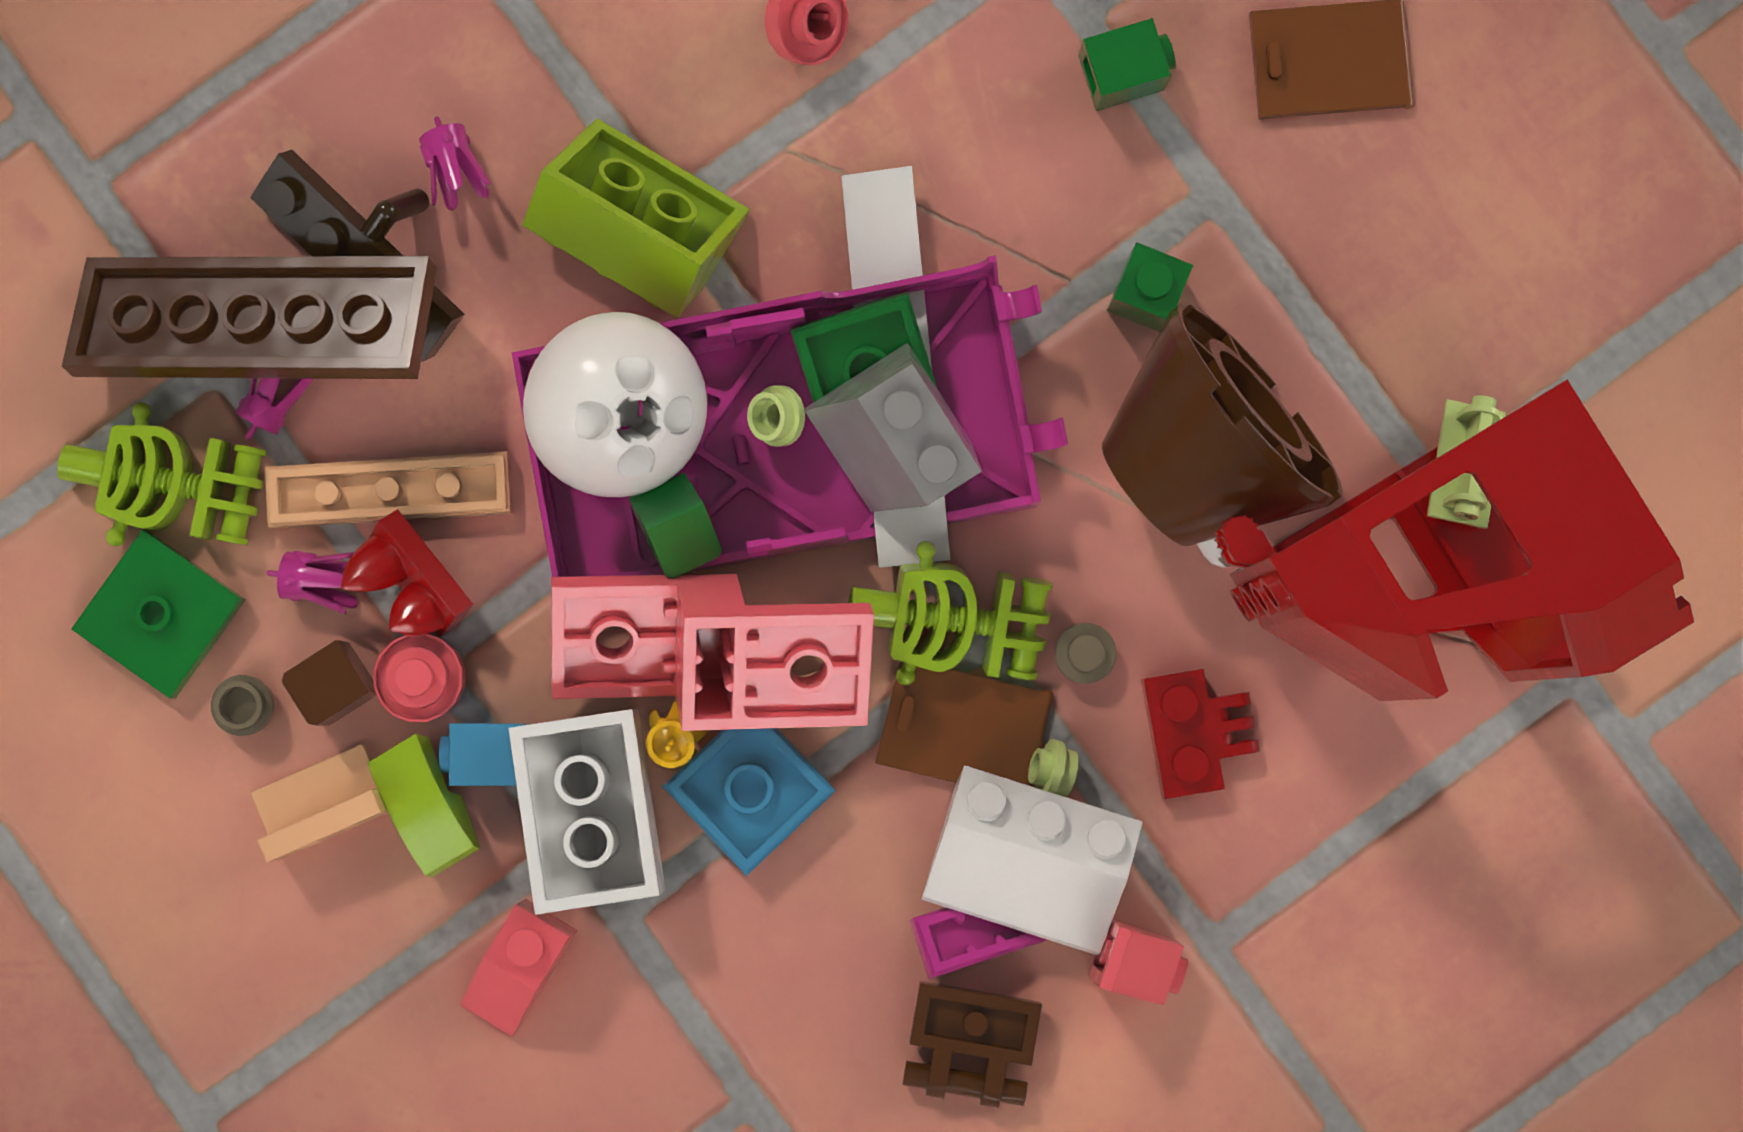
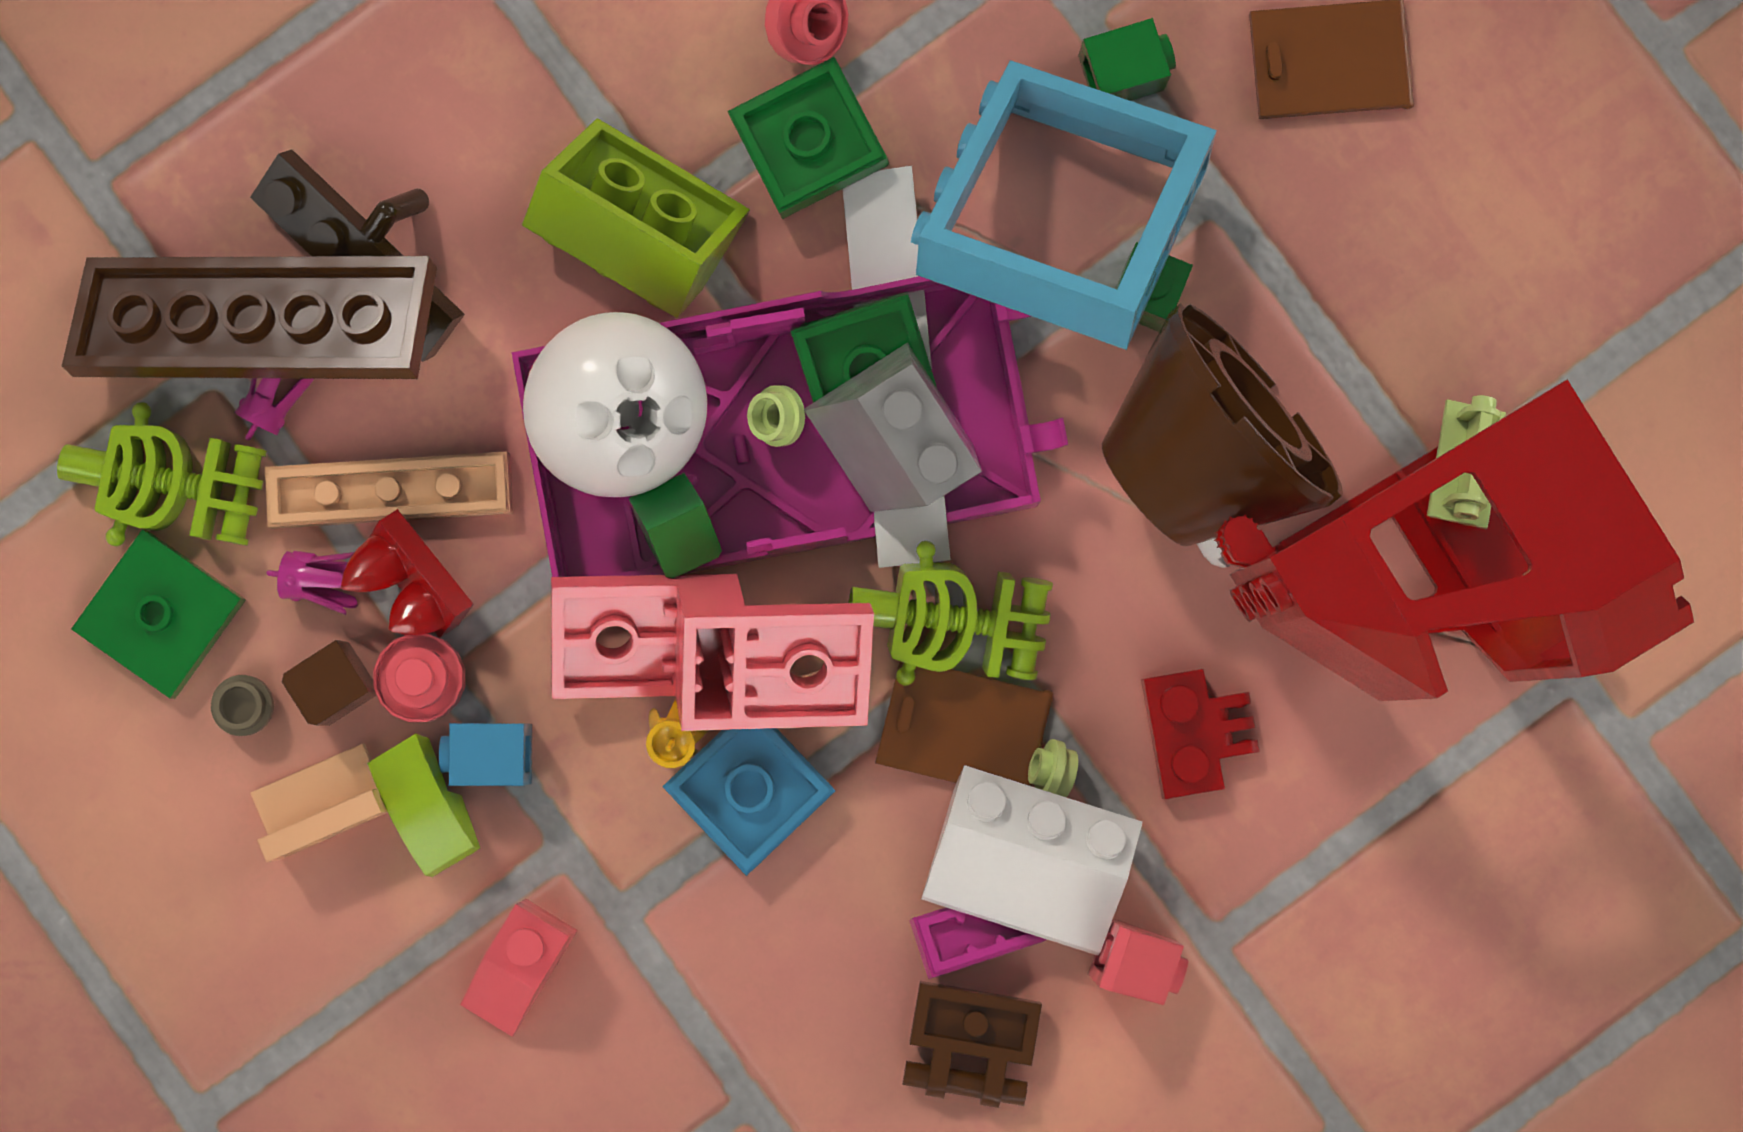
dark pink piece [419,116,492,211] -> none
white slope [508,709,666,915] -> none
dark tan plate [1055,623,1116,684] -> none
none -> green plate [727,57,889,219]
none -> medium azure window [911,60,1217,350]

